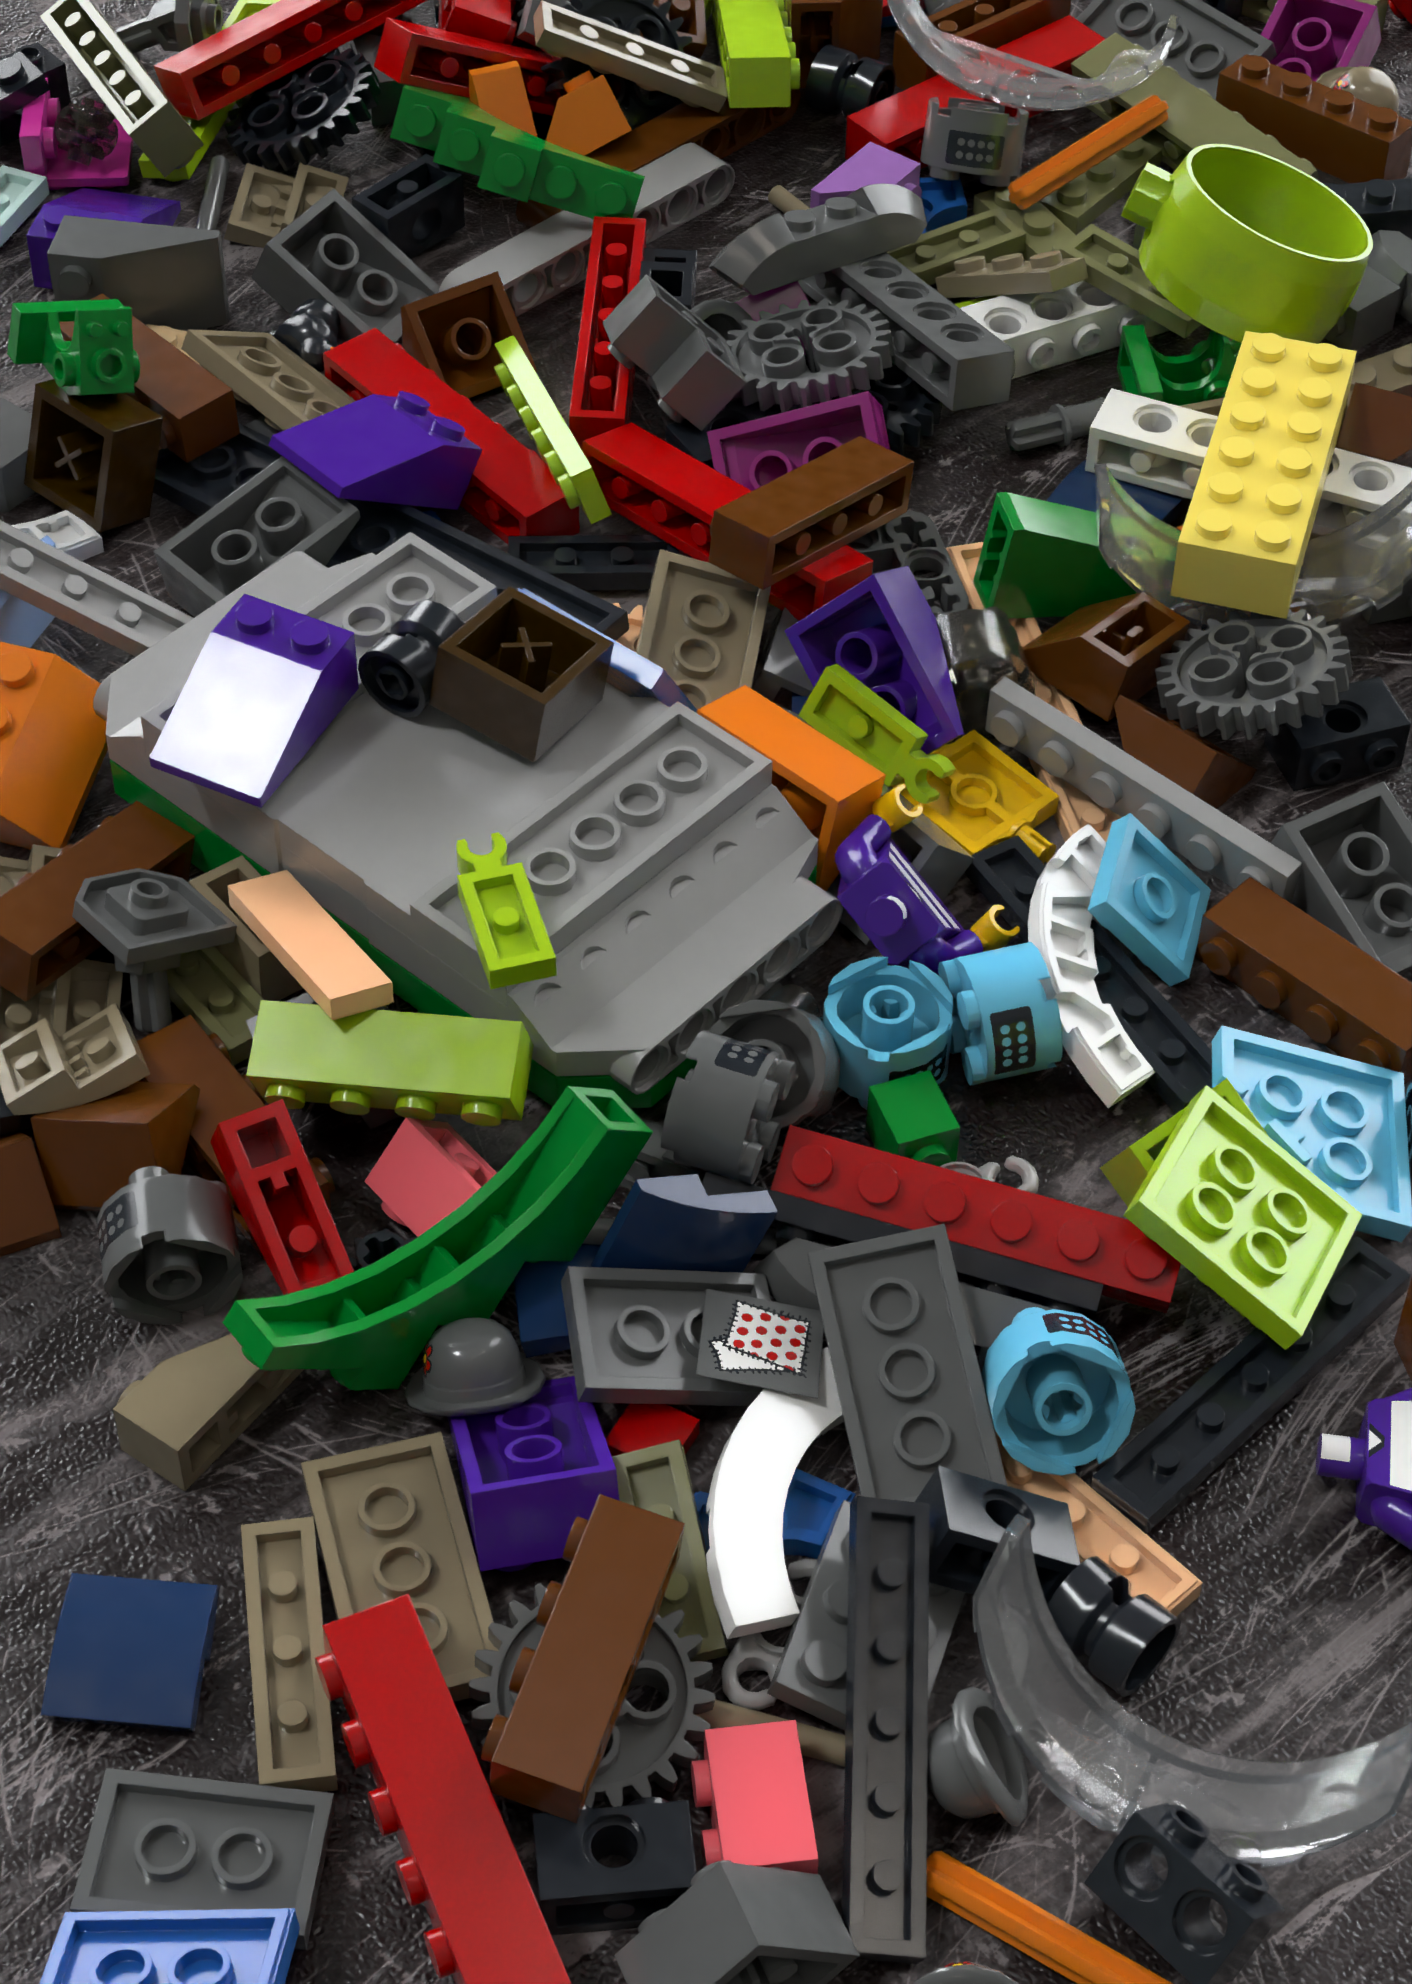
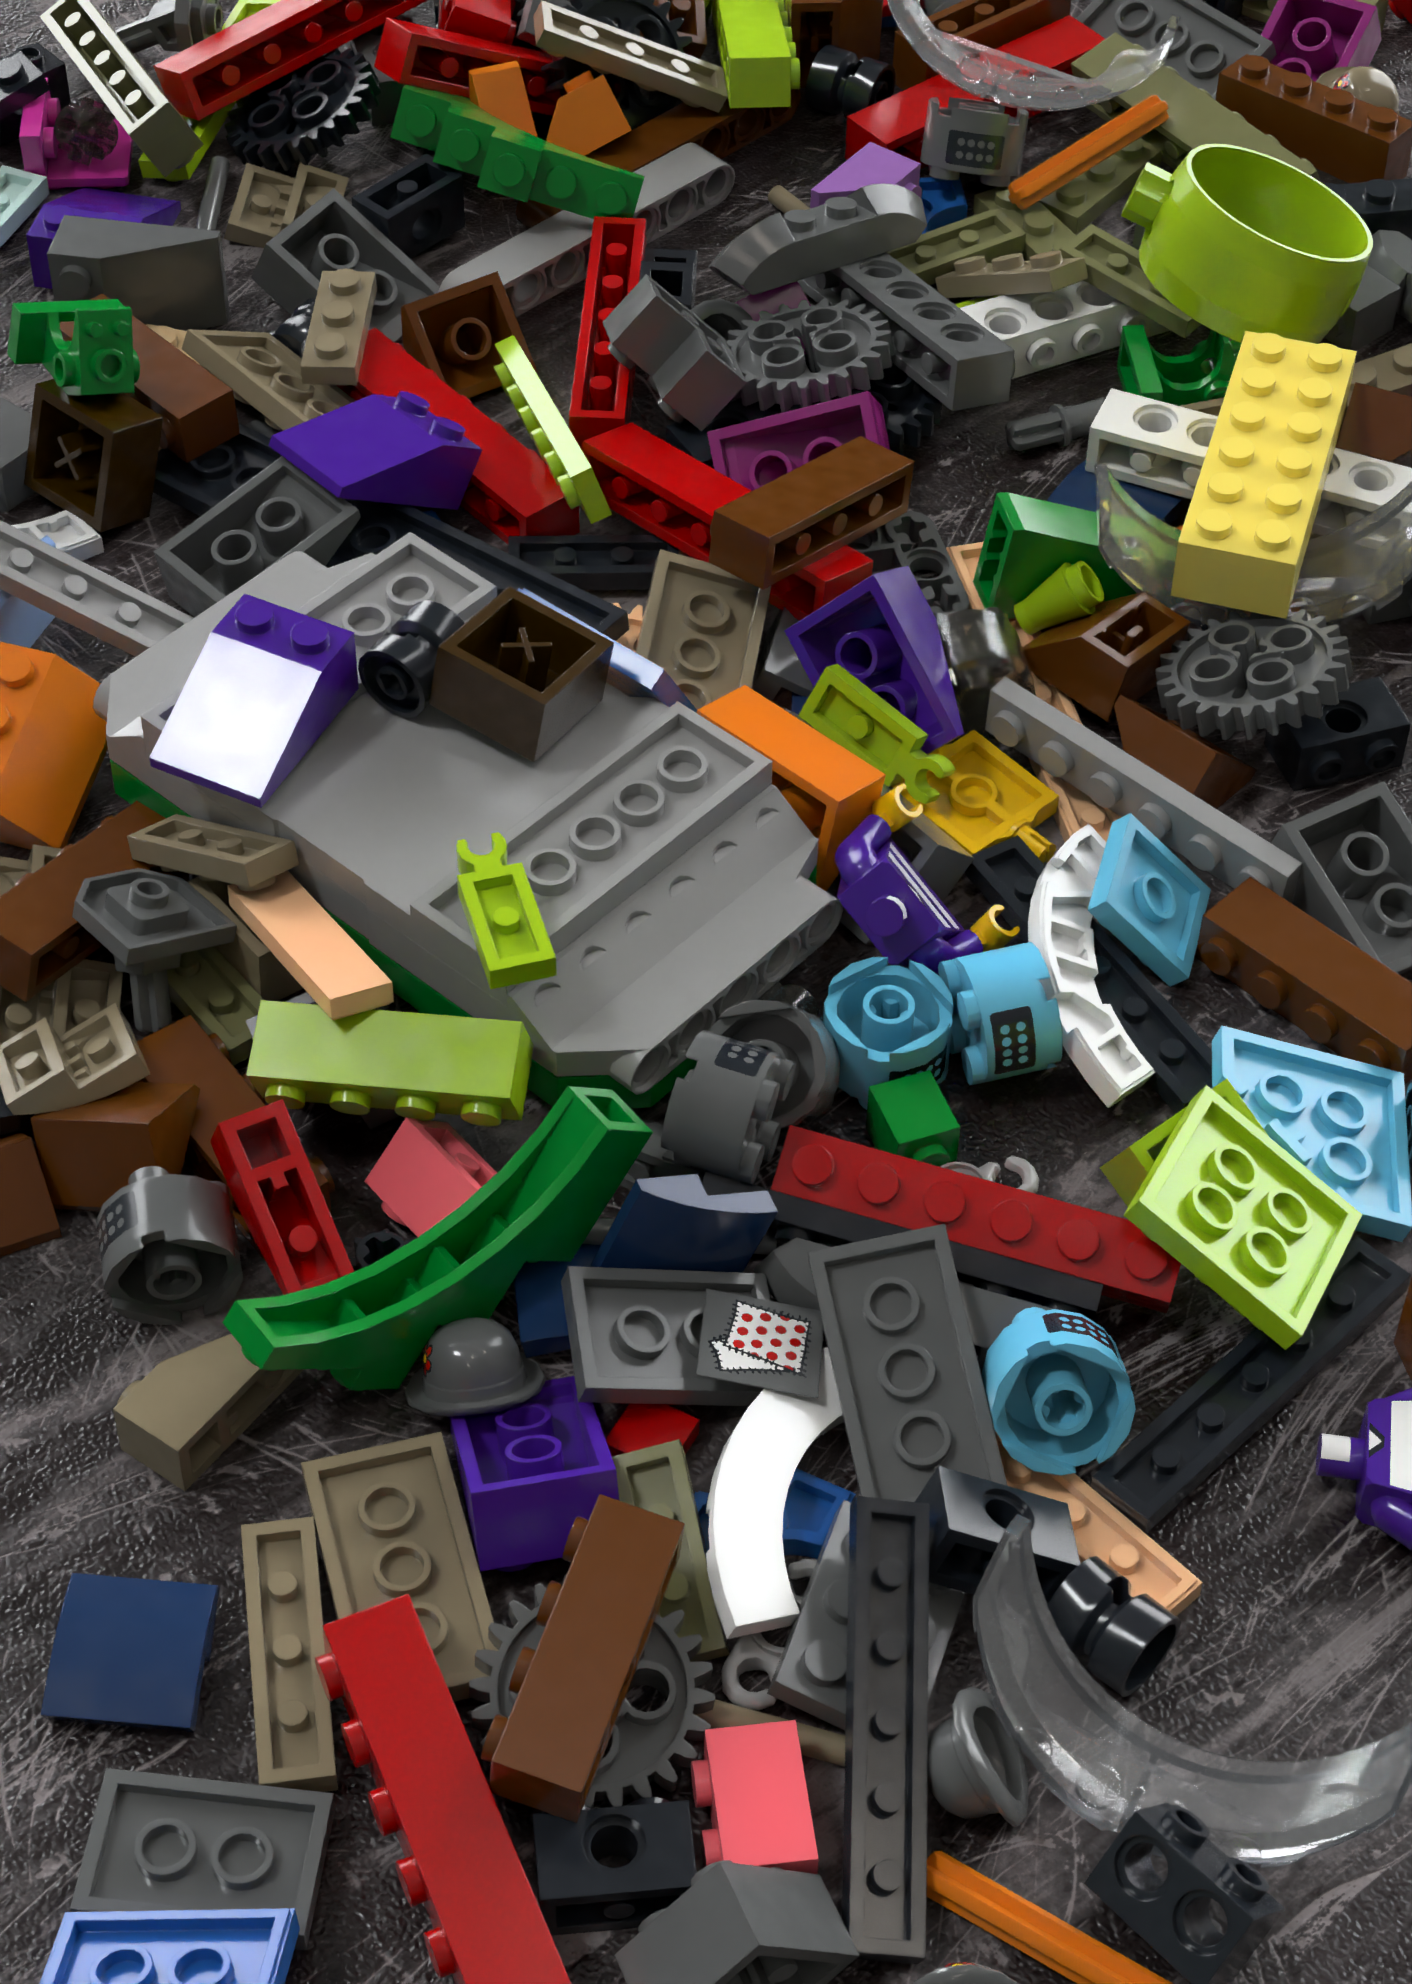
none -> dark tan plate [127,814,299,891]
none -> dark tan plate [300,268,377,385]
none -> lime cone [1014,561,1104,635]

